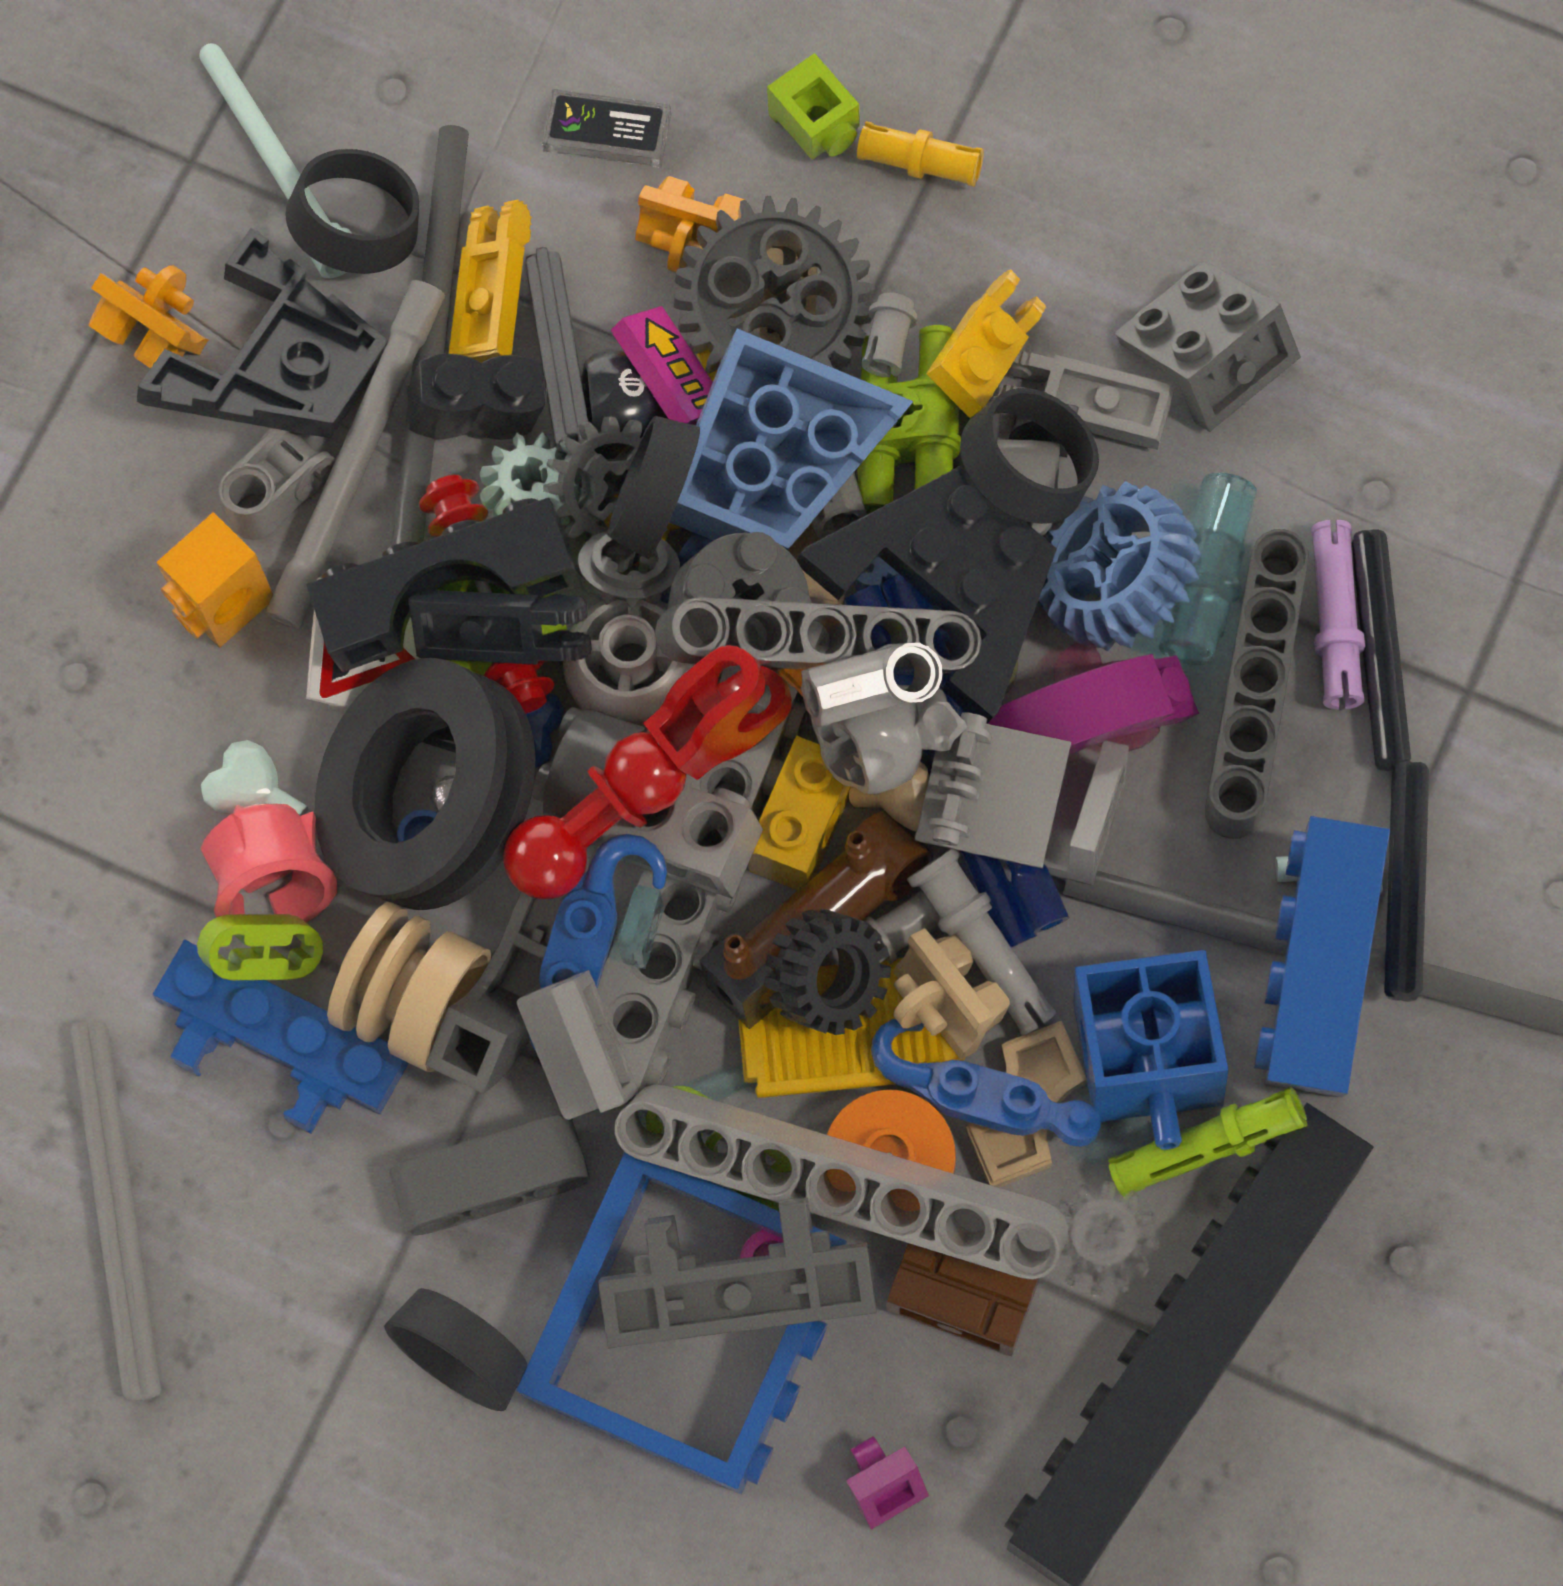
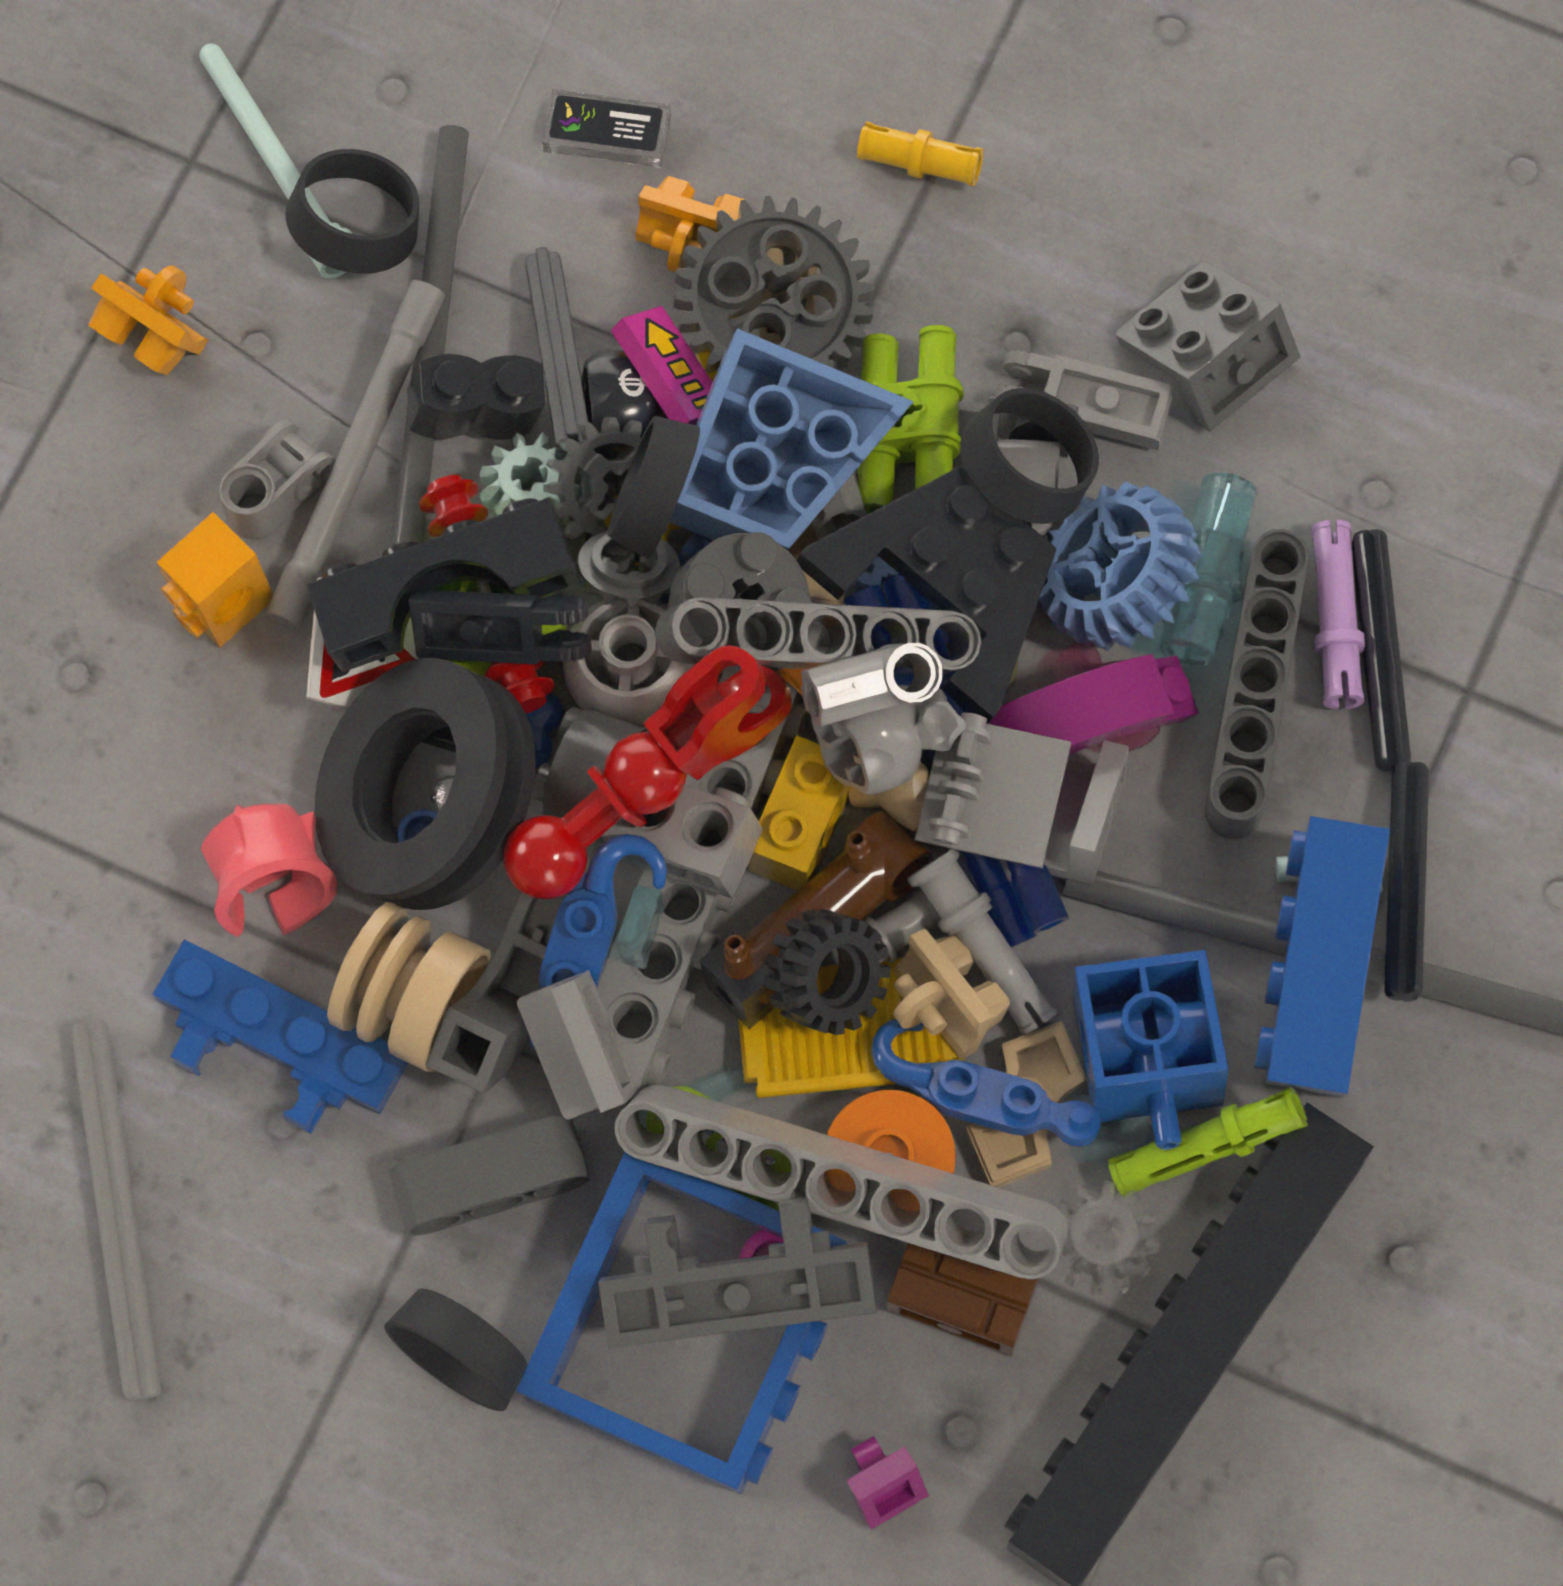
black wing [137,228,388,439] -> none
lime beam [197,914,323,980] -> none
light aqua rock [201,740,308,816] -> none
yellow hinge [449,199,532,363] -> none
lime brick [767,53,860,160] -> none
light grey pin [862,293,918,377] -> none
yellow hinge [926,269,1047,418] -> none

